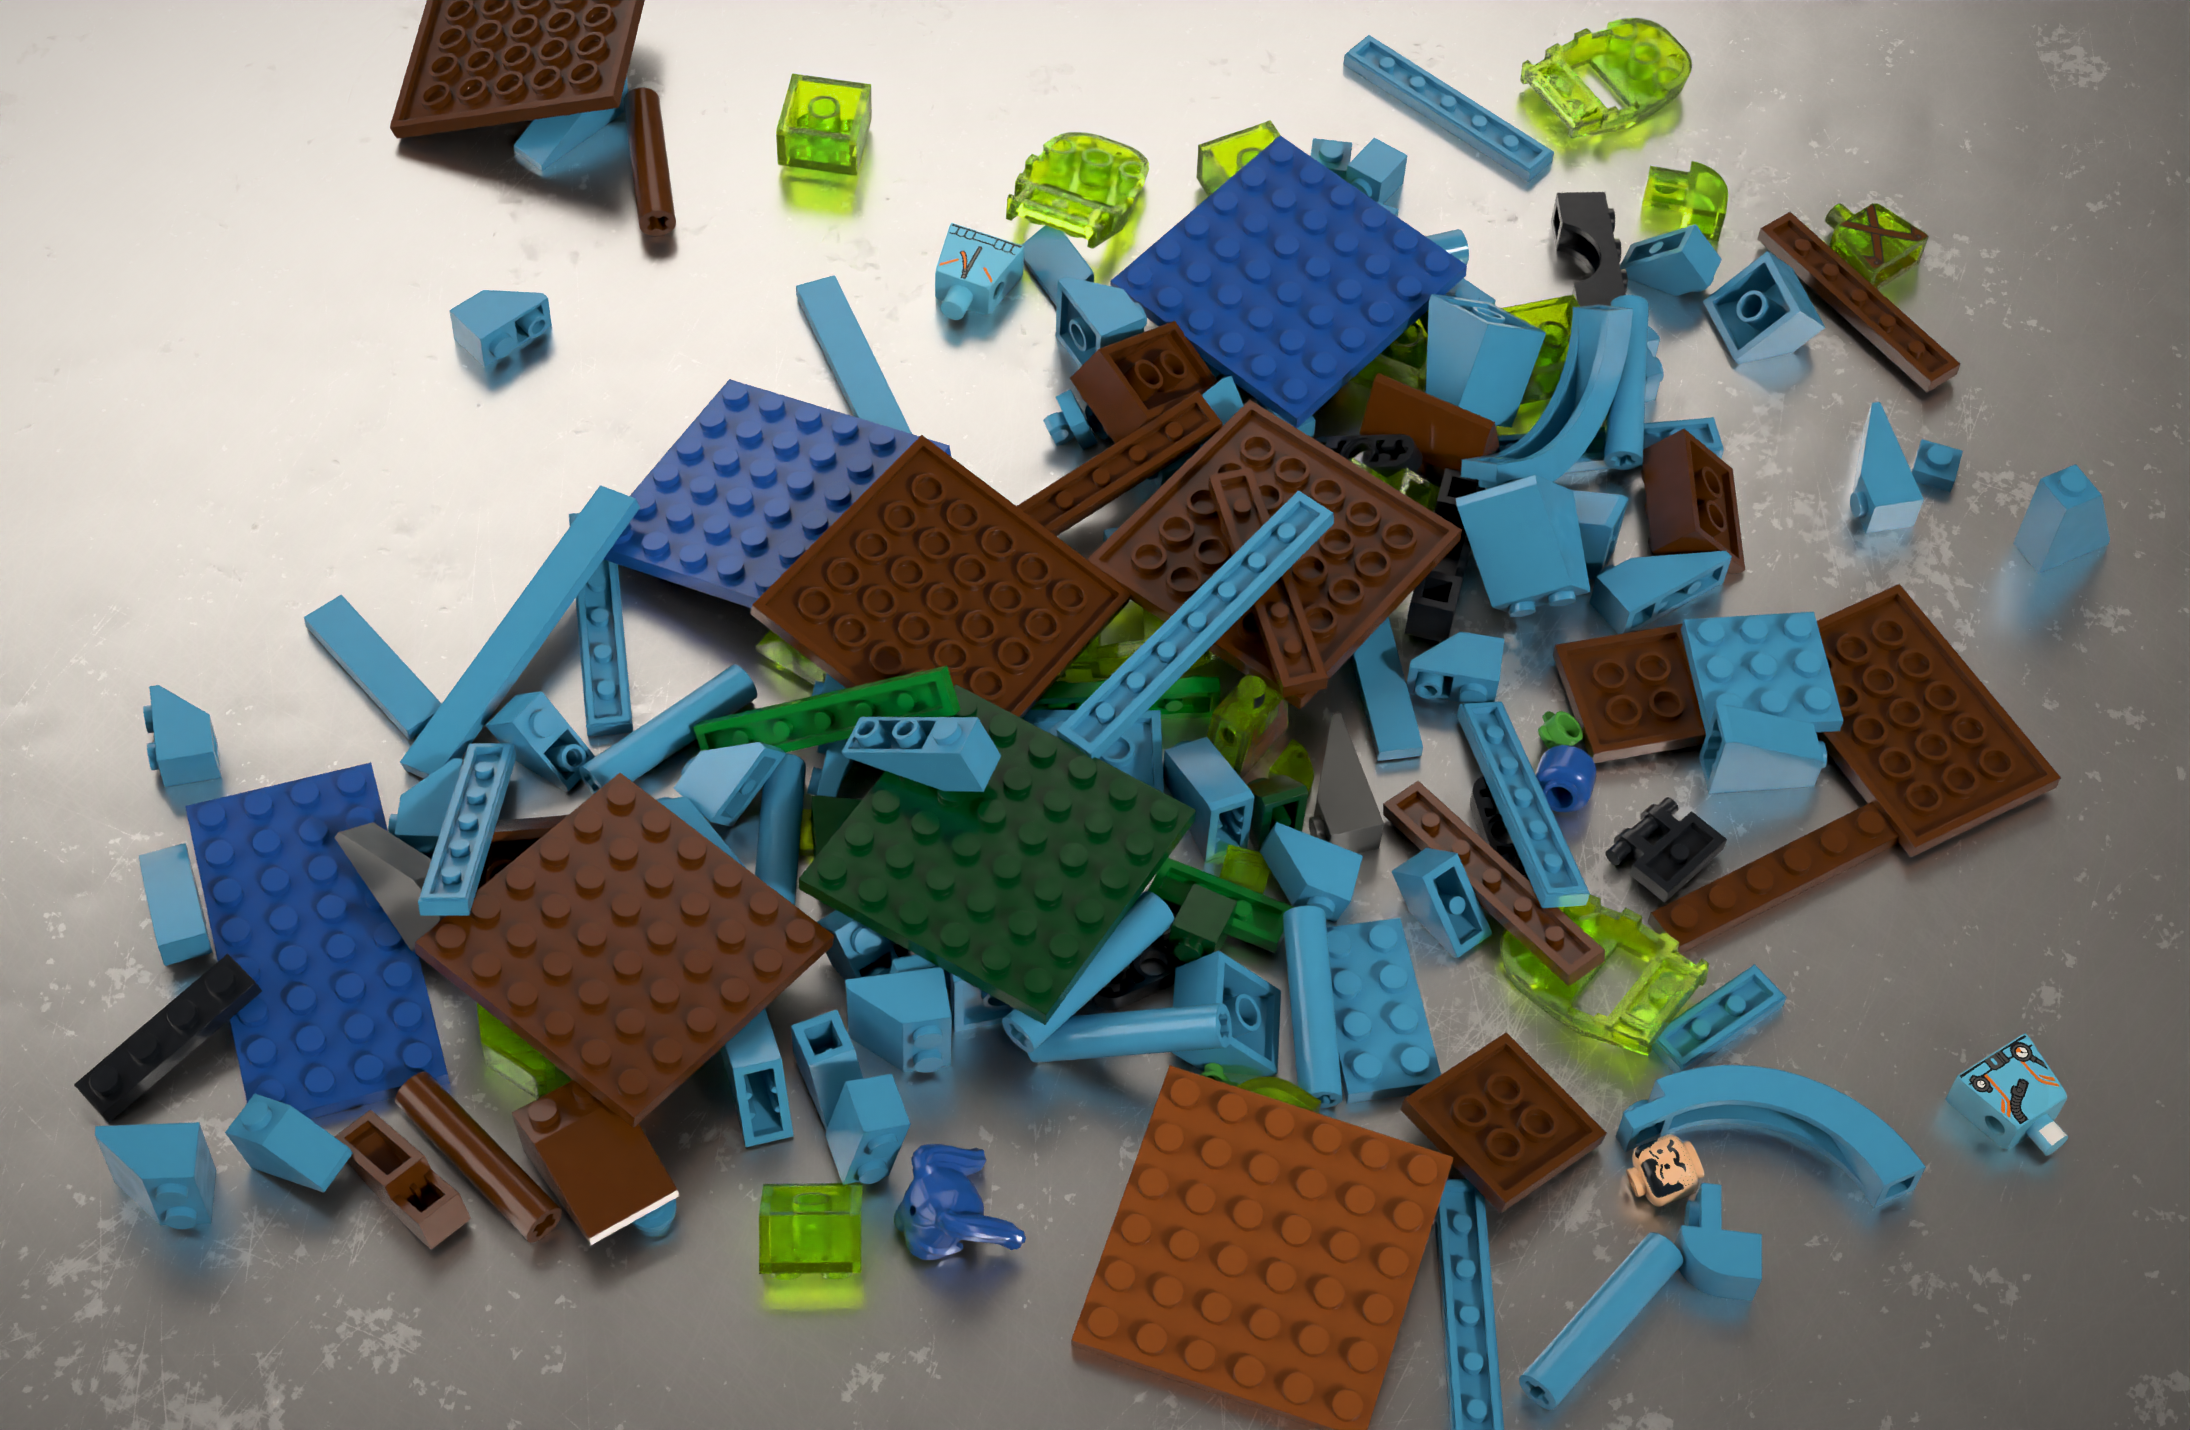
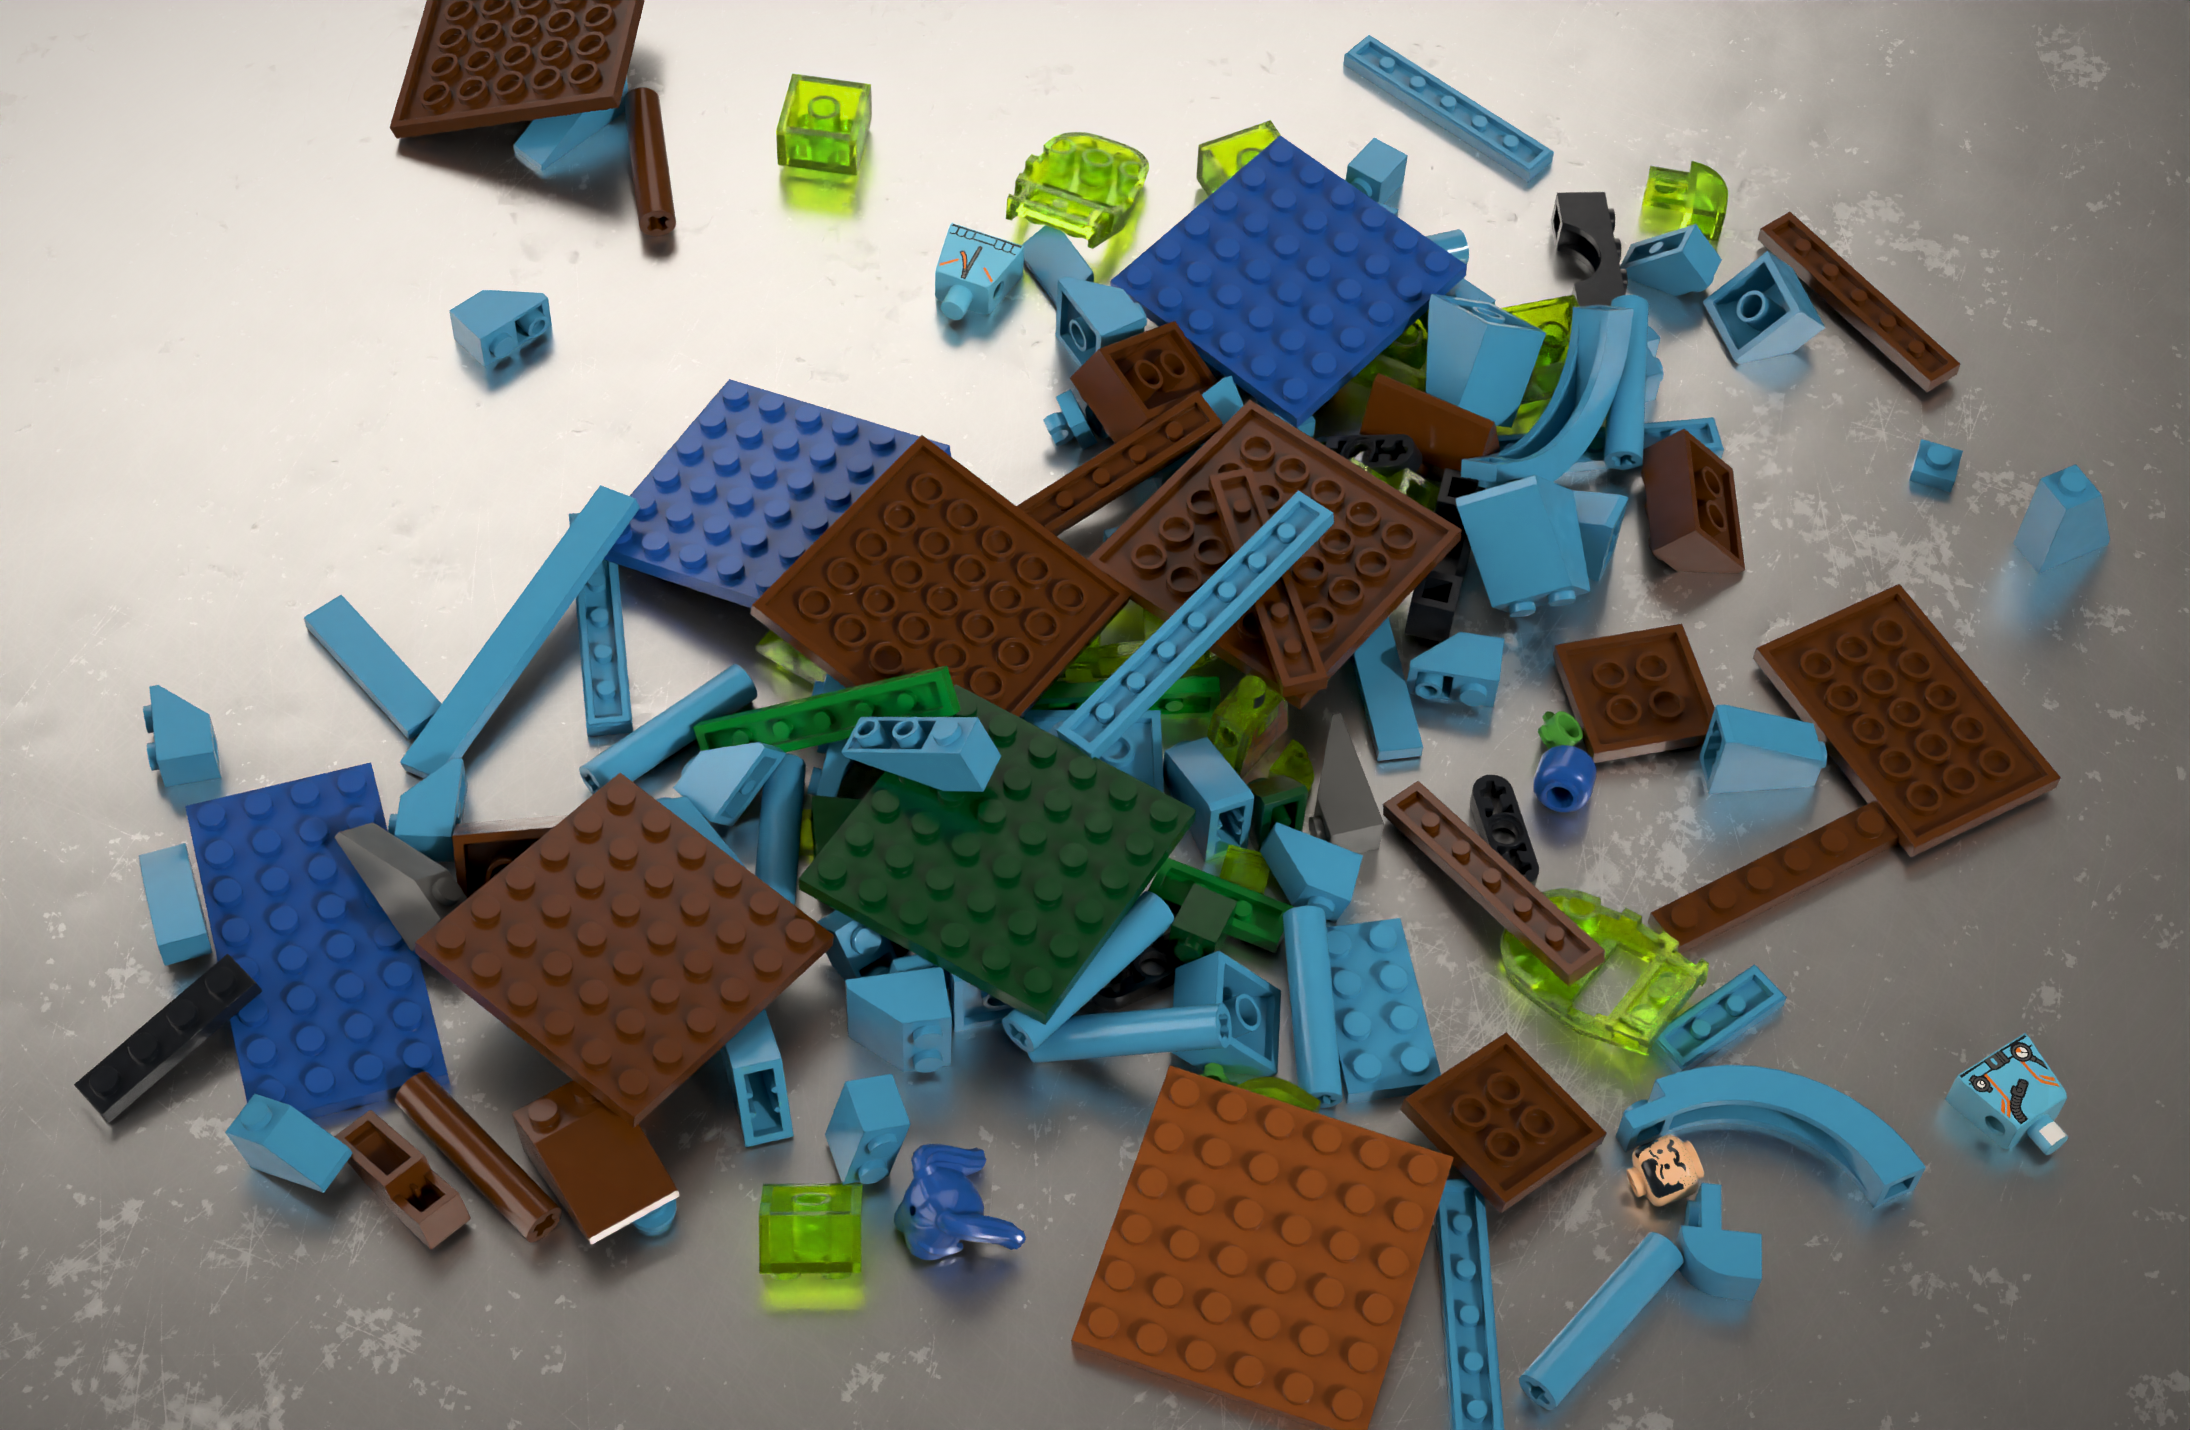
dark azure slope [95,1122,216,1229] -> none
dark azure tile [418,743,516,916] -> none
clear neon green slope [477,1003,556,1099] -> none
dark azure slope [486,691,596,791] -> none
dark azure slope [791,1009,863,1130] -> none
dark azure tile [796,275,912,434] -> none
dark azure plate [1311,138,1352,180] -> none
dark azure slope [1391,848,1493,958] -> none
dark azure tile [1457,702,1590,908] -> none
clear neon green slope [1520,18,1692,139] -> none
dark azure slope [1590,551,1732,634] -> none
black plate [1605,797,1727,903] -> none
dark azure plate [1681,612,1843,734] -> none
clear neon green torso [1825,203,1929,289] -> none
dark azure slope [1850,402,1924,534] -> none

